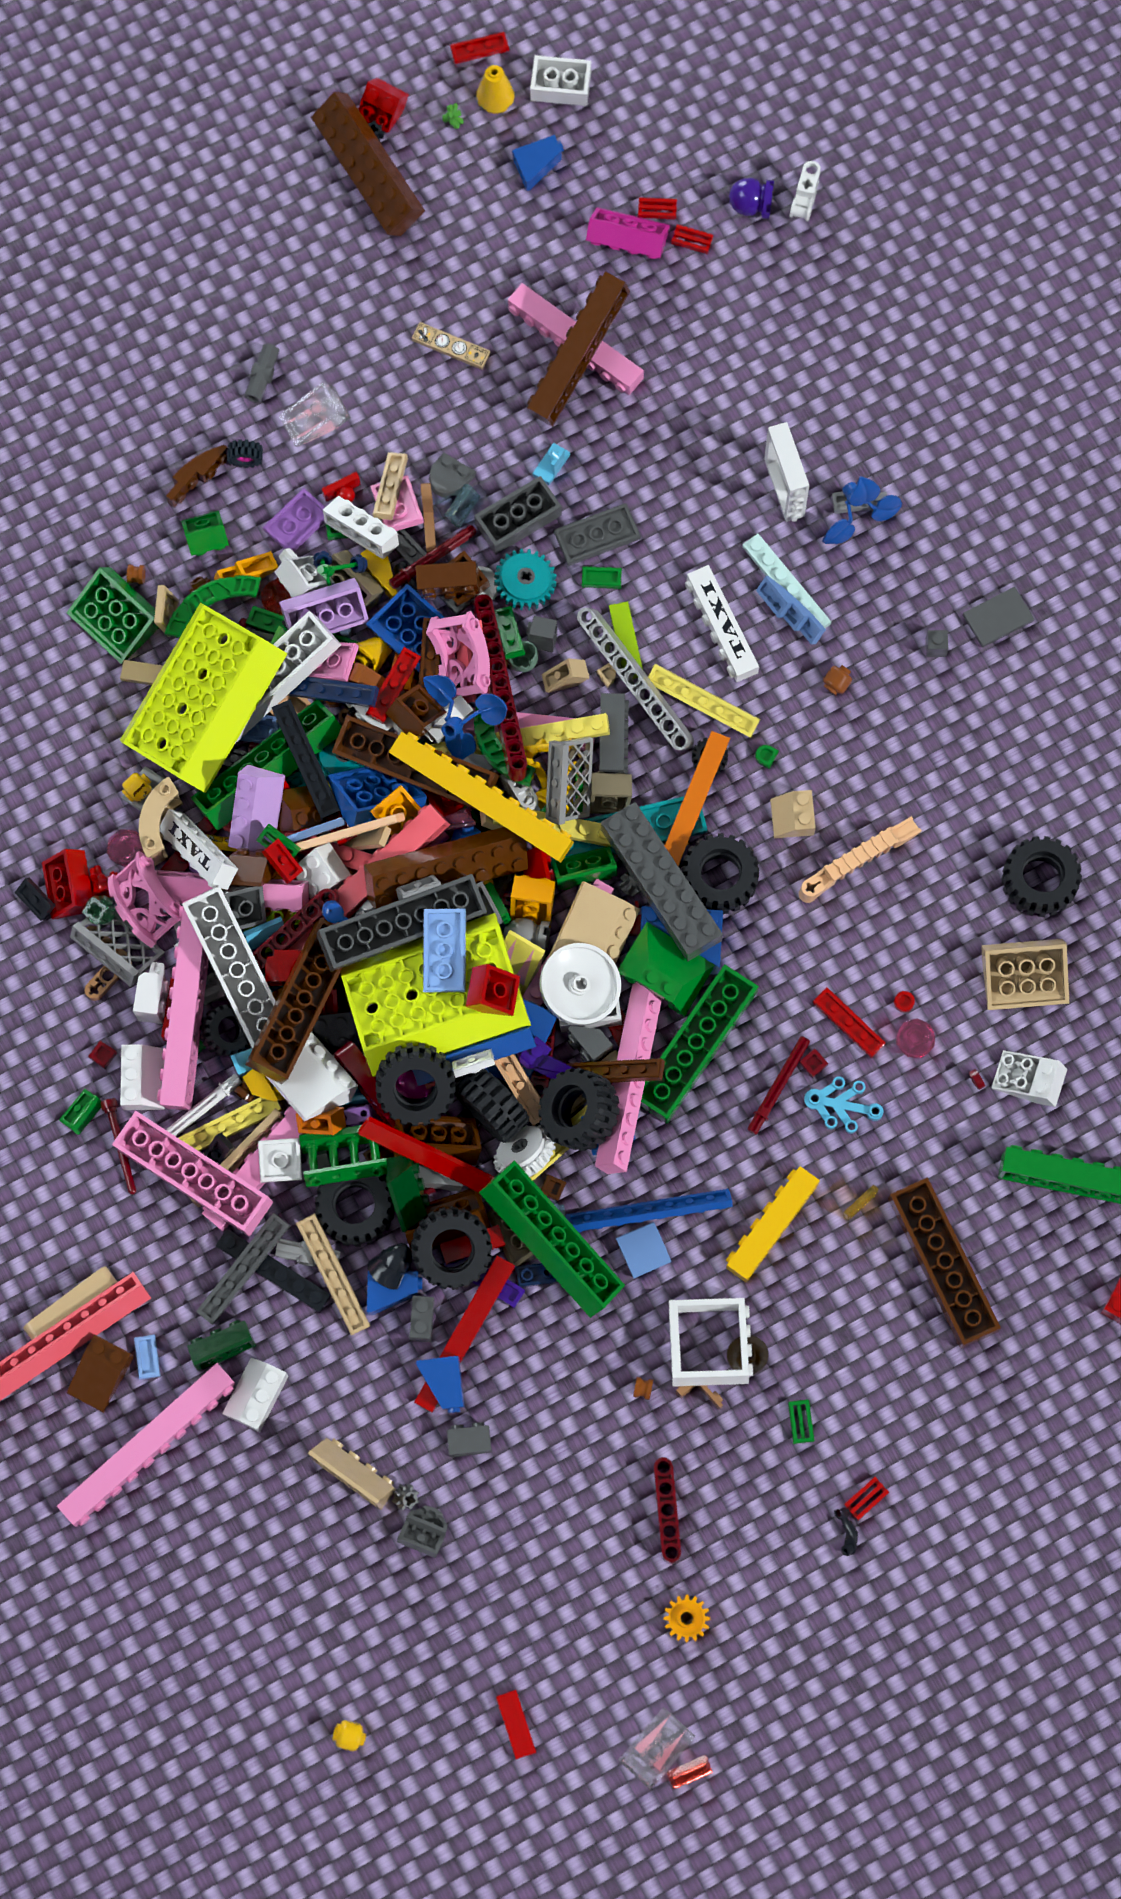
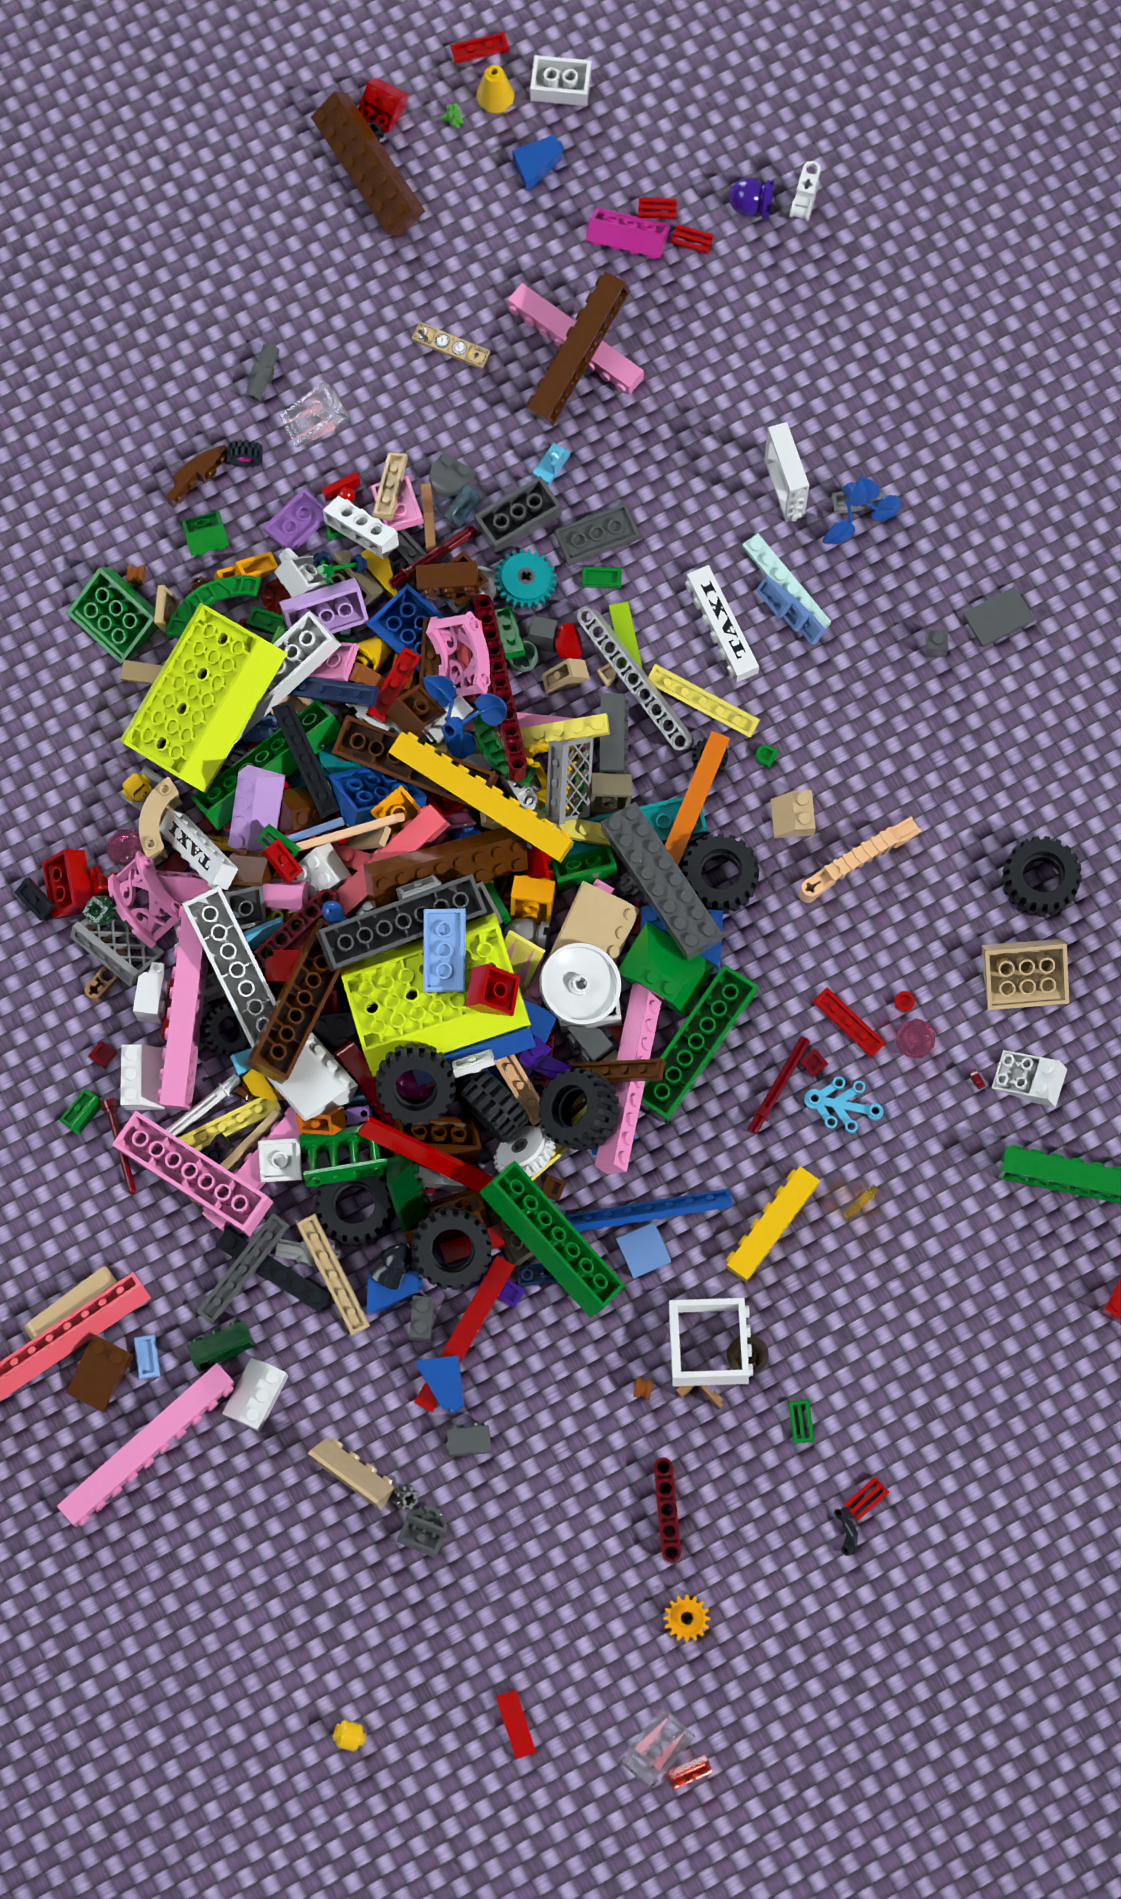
dark orange head [823,665,852,695] -> none
reddish brown brick [888,1177,1001,1349] -> none
none -> red tile [555,623,582,660]

